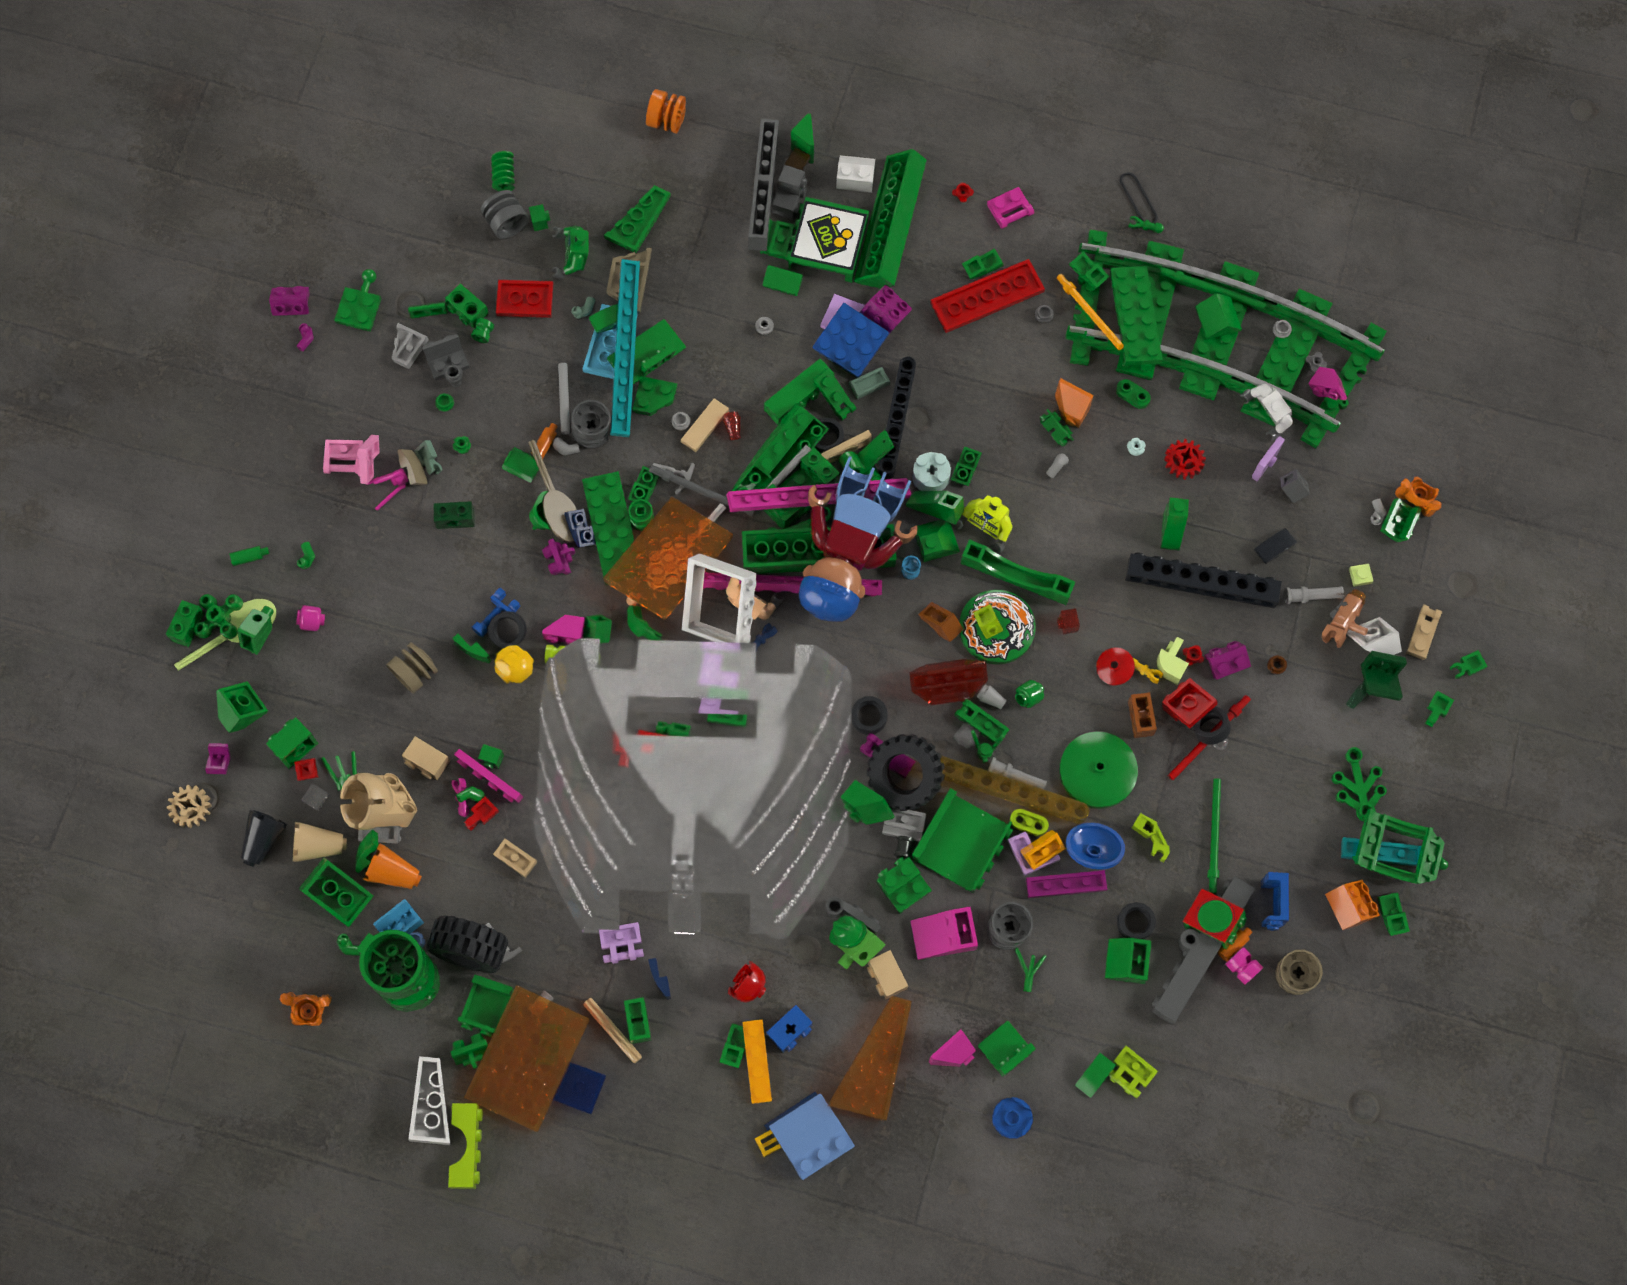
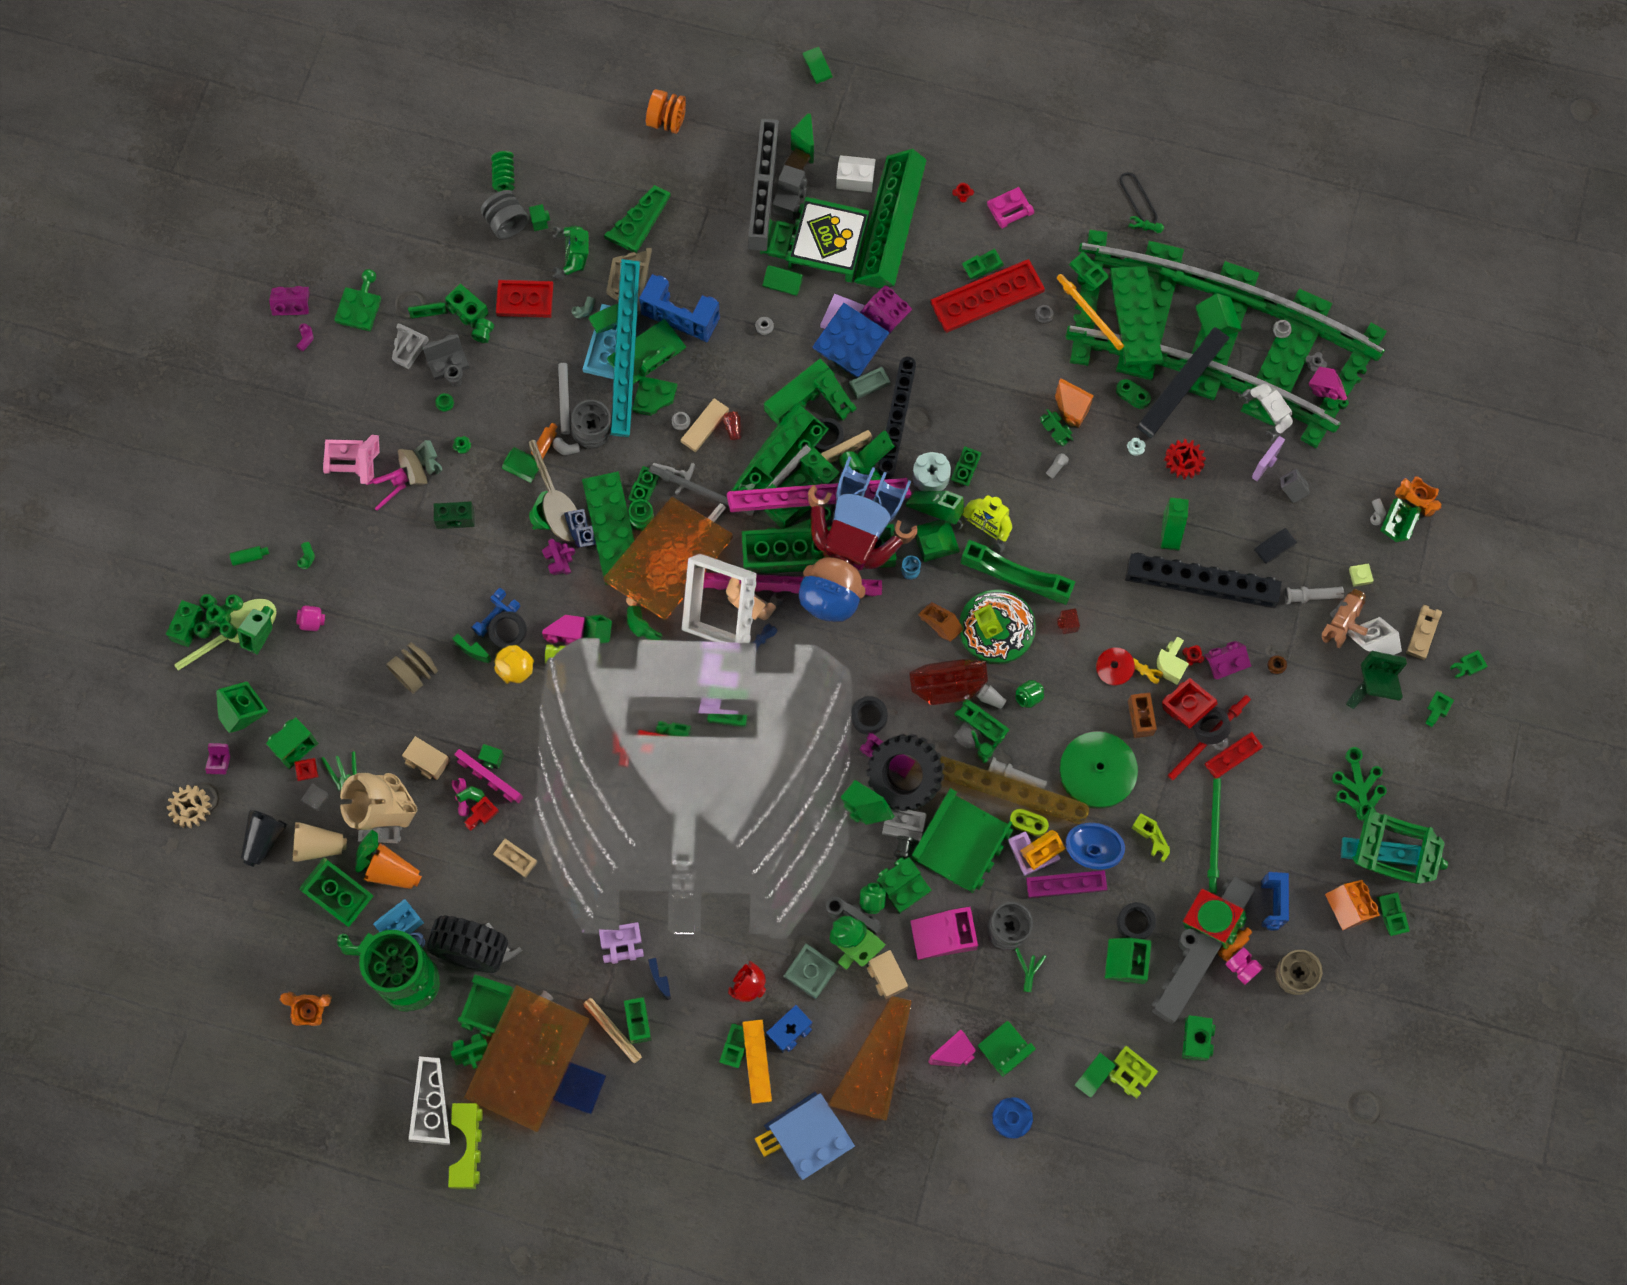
none -> blue plate [639,274,720,342]
none -> sand green tile [783,944,839,999]
none -> green slope [802,47,833,84]
none -> green head [859,883,886,914]
none -> black beam [1136,327,1230,439]
none -> green brick [1182,1015,1215,1061]
none -> red tile [1204,732,1263,778]

